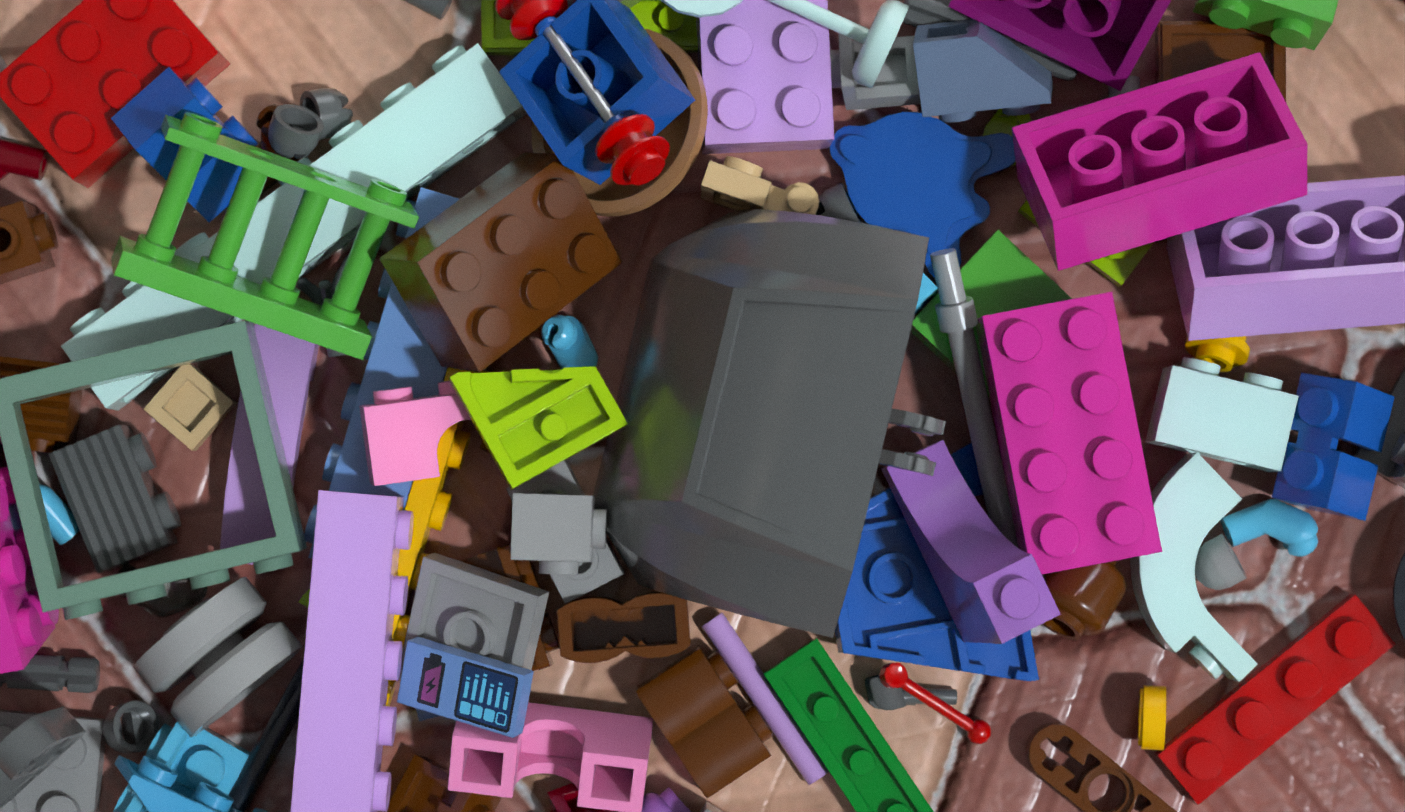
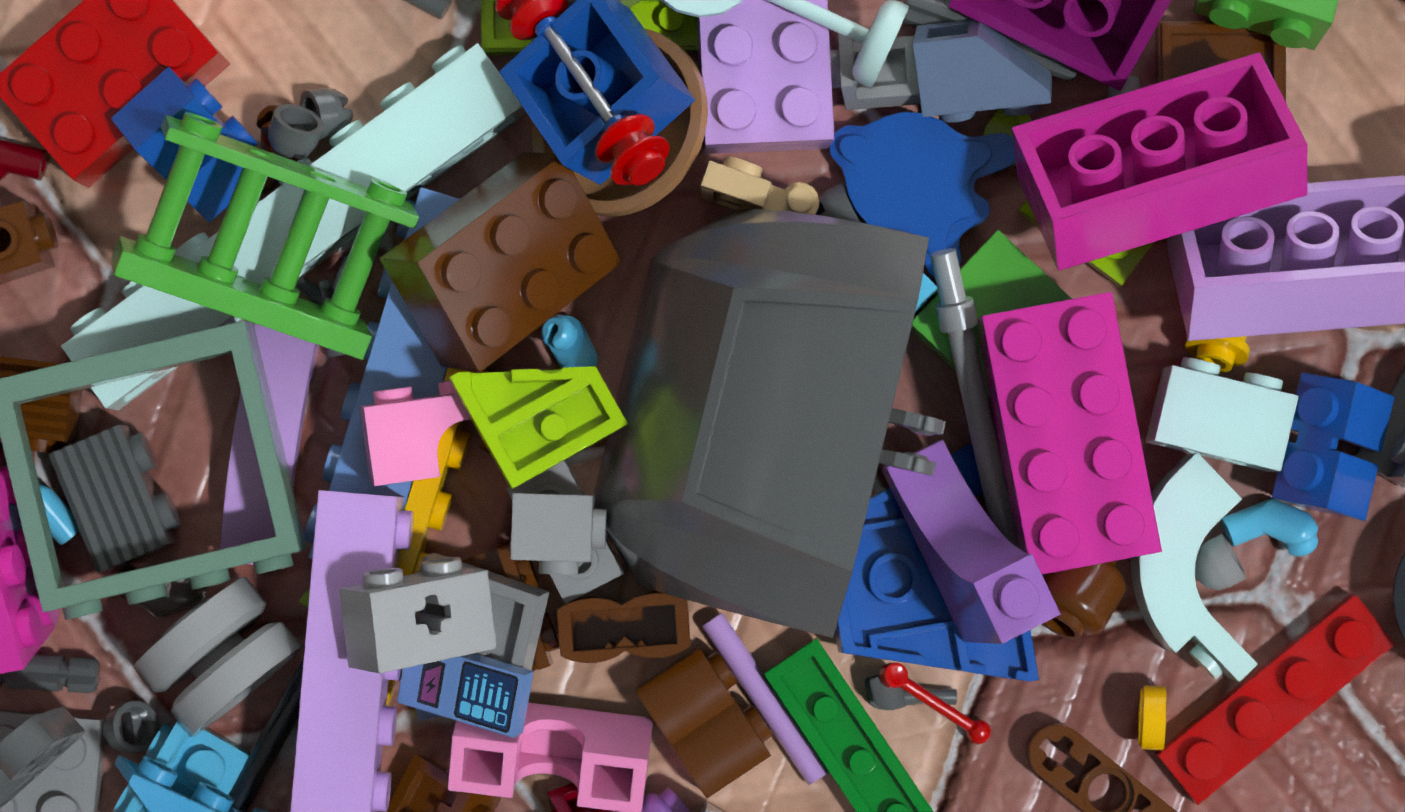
tan plate [144,363,237,451] -> none
none -> light grey brick [339,557,497,674]

